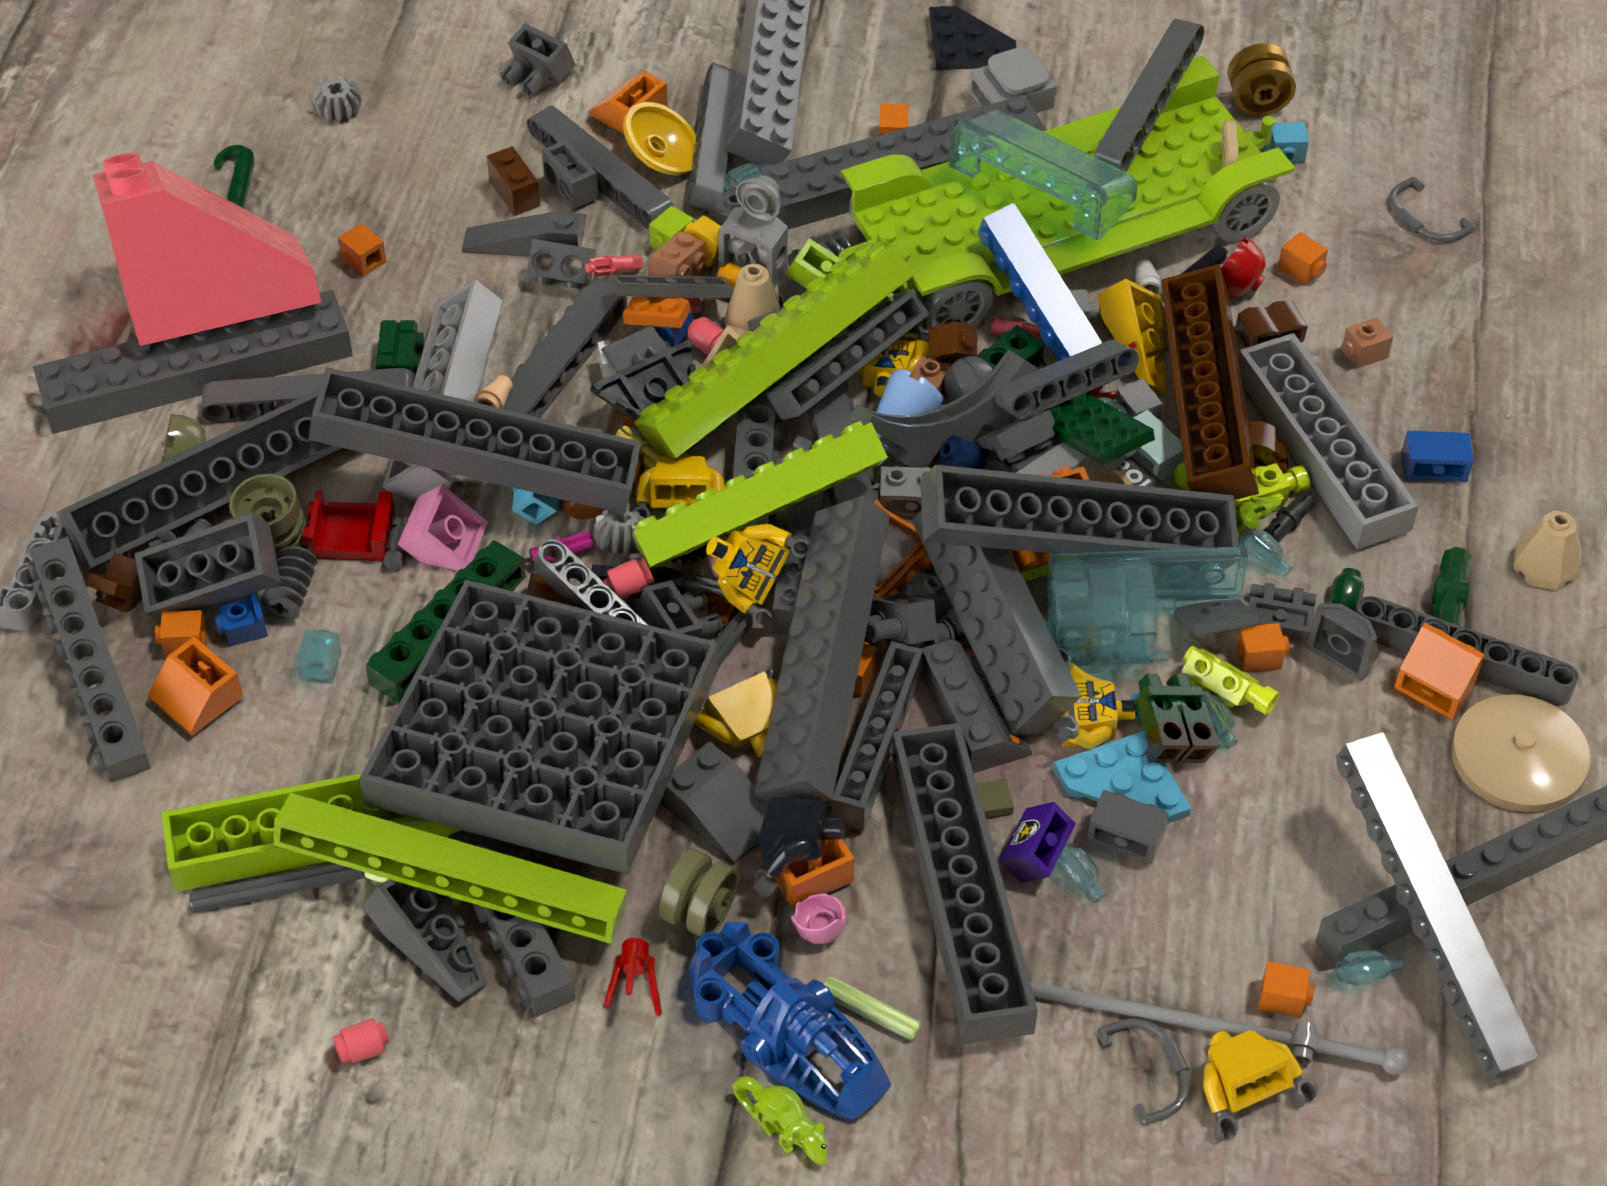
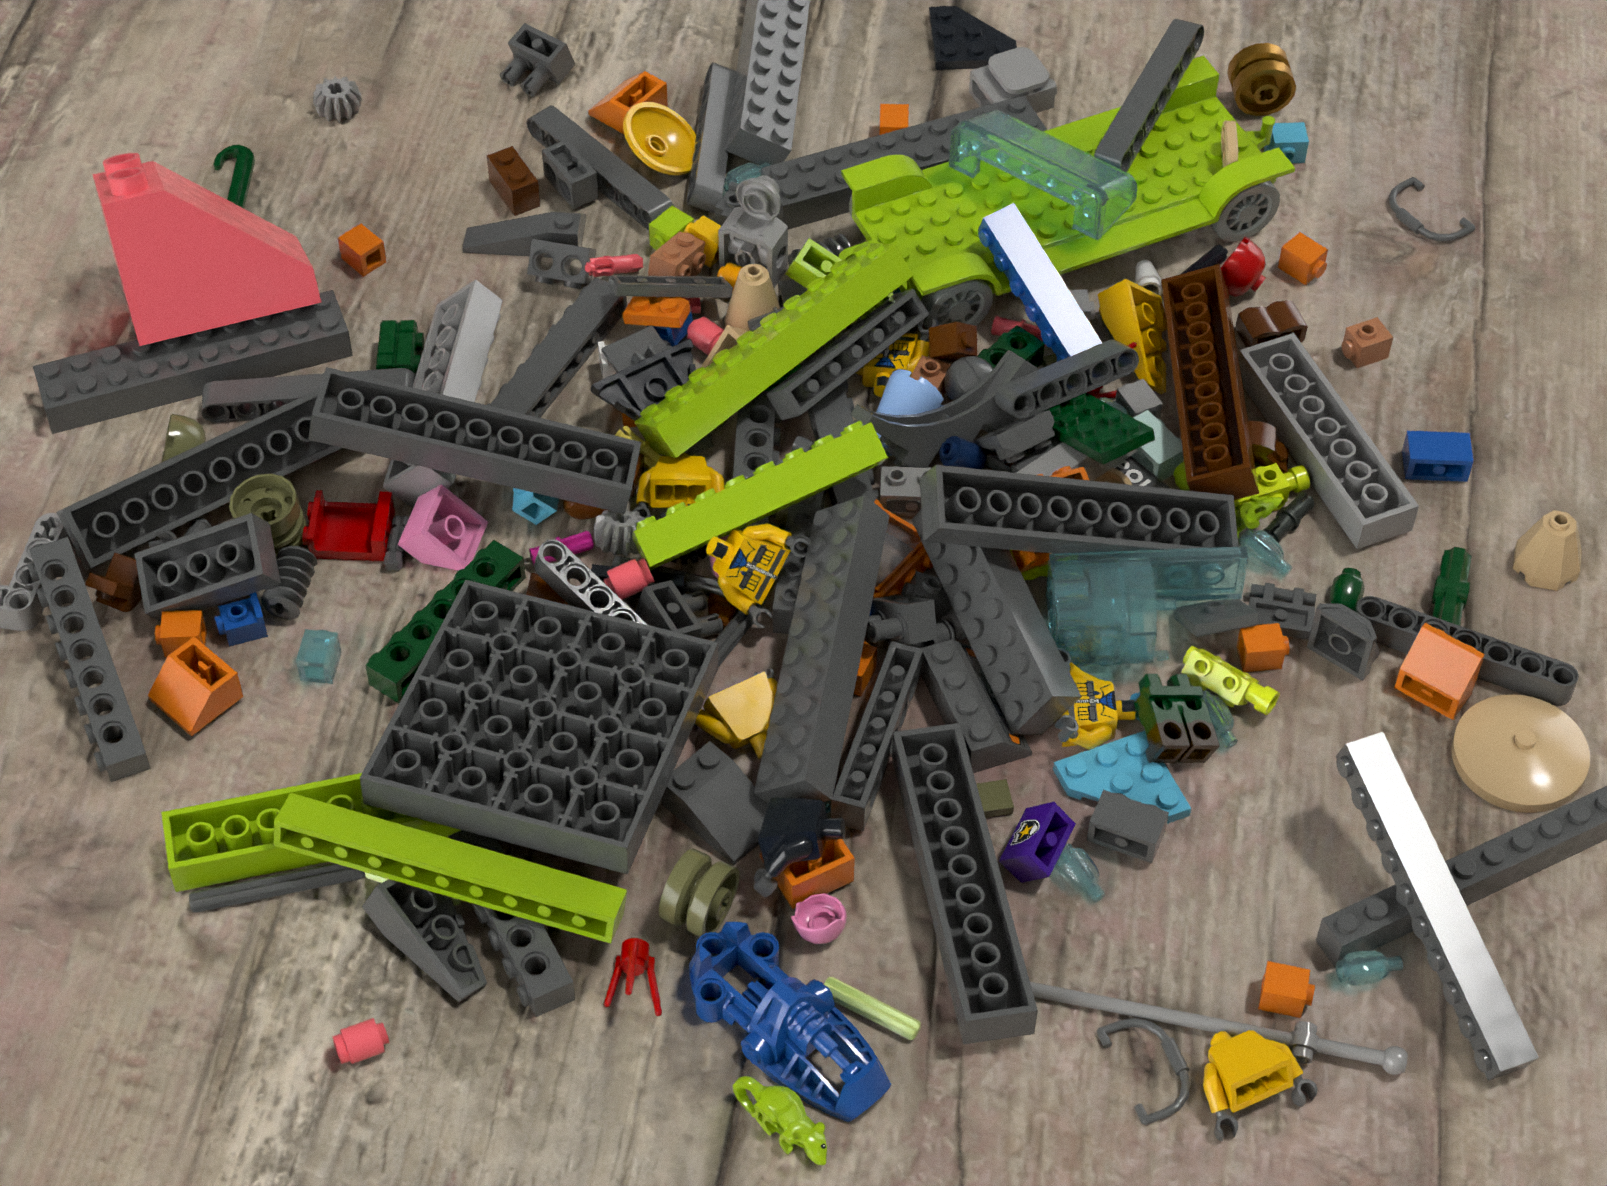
light nougat cone [474,375,513,409] -> none

